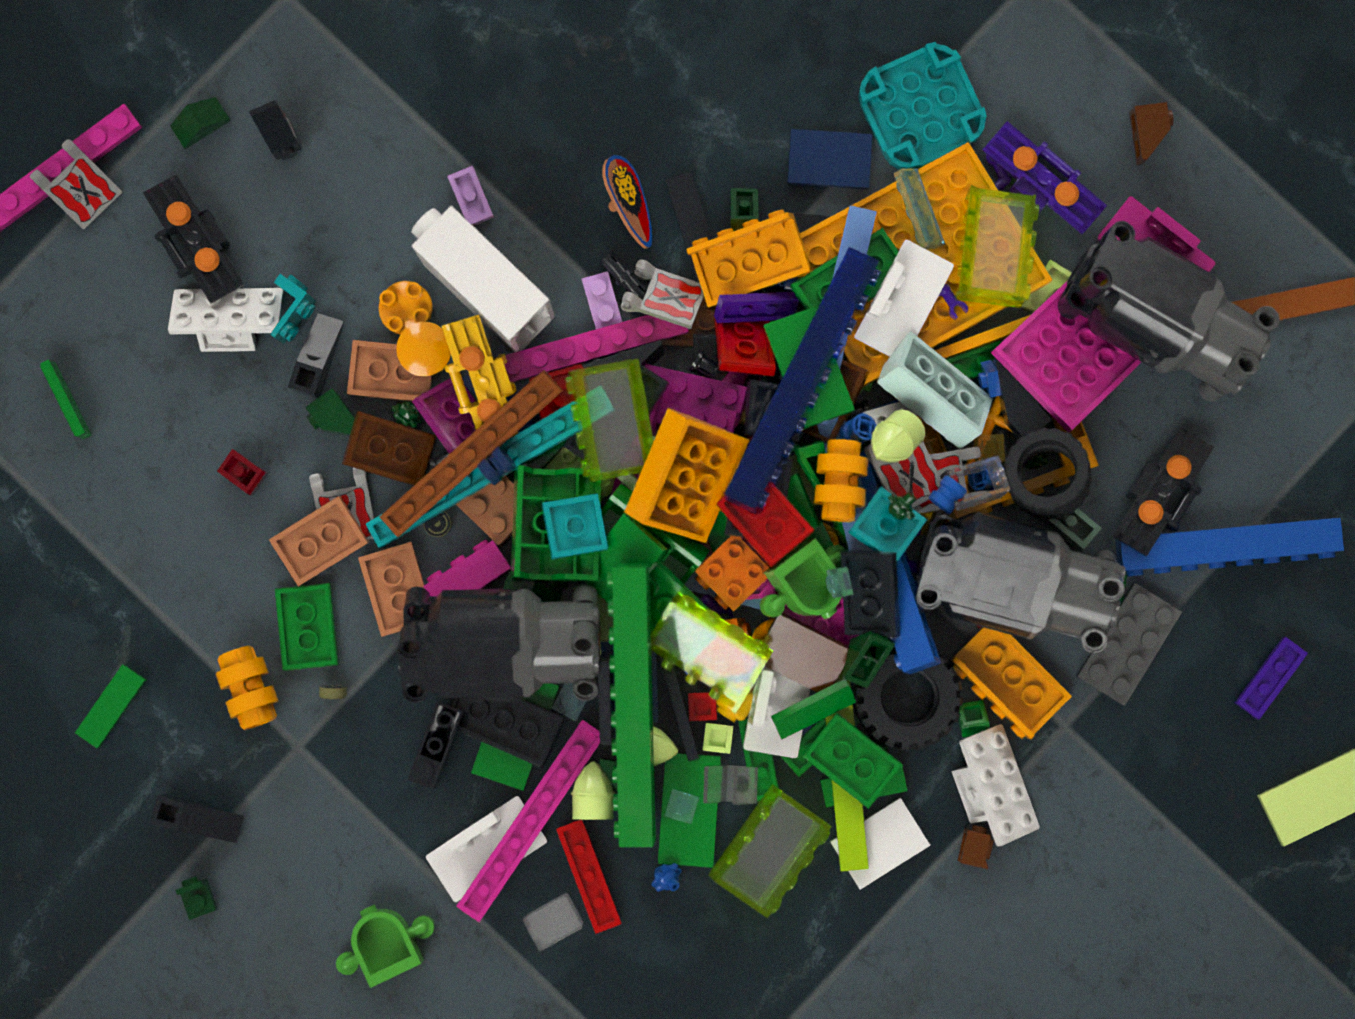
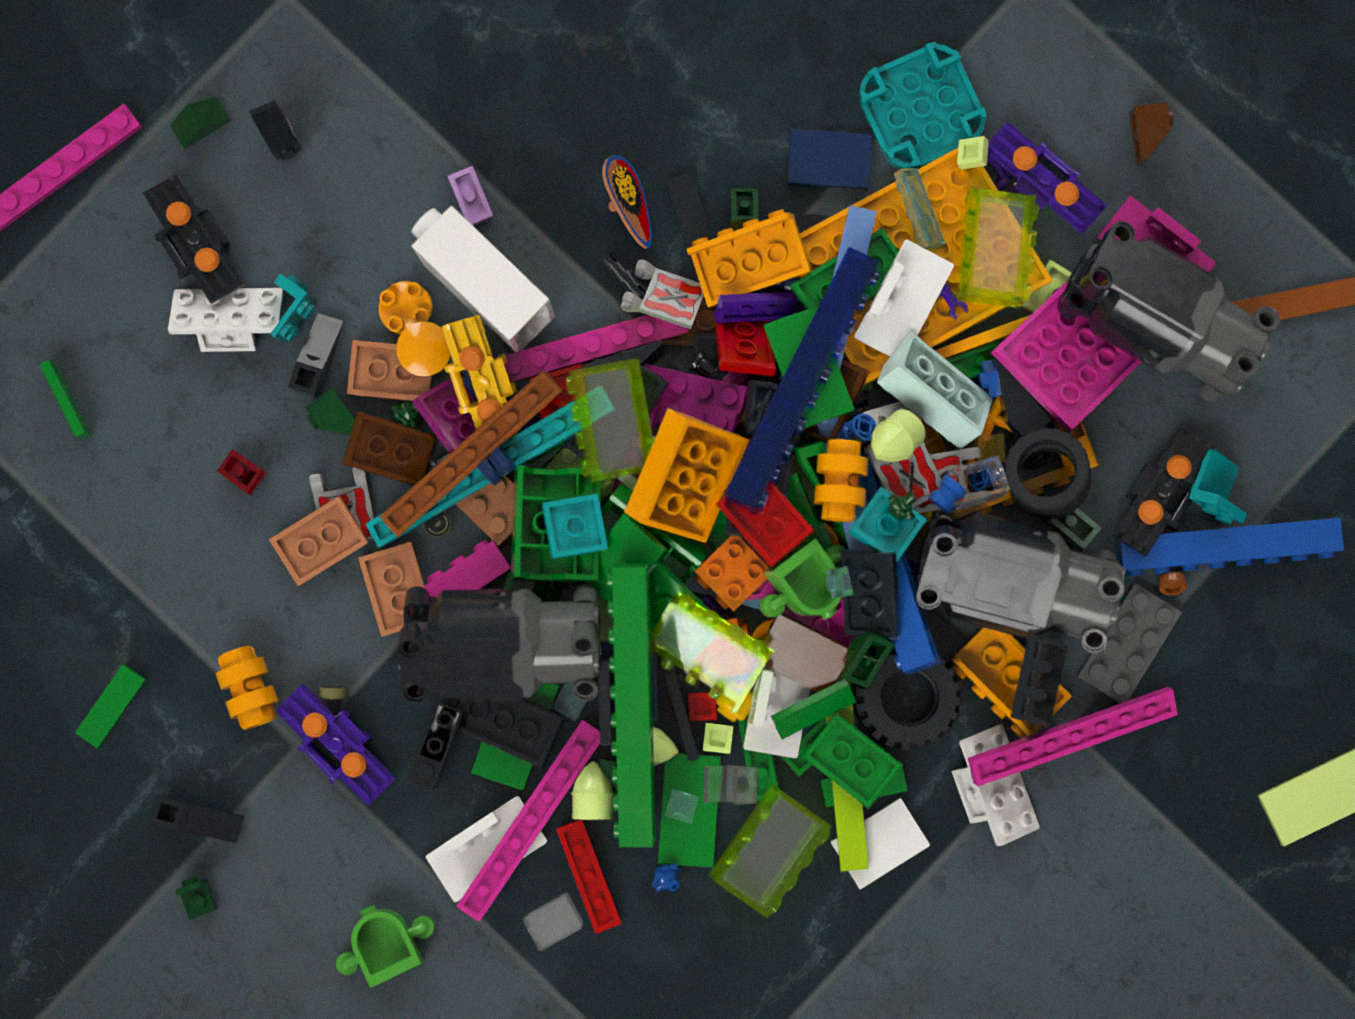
flag [30,139,122,230] -> none
green tile [275,583,339,671] -> none
lavender plate [582,271,622,329] -> none
reddish brown window [957,825,994,869] -> none
green slope [958,700,990,737] -> none
dark purple plate [1234,637,1308,720] -> none
none -> dark purple piece [275,683,396,806]
none -> yellowish green plate [957,136,989,169]
none -> dark pink plate [968,687,1178,787]
none -> black window [1010,634,1068,728]
none -> dark orange tile [1158,572,1187,596]
none -> teal bracket [1189,449,1247,525]

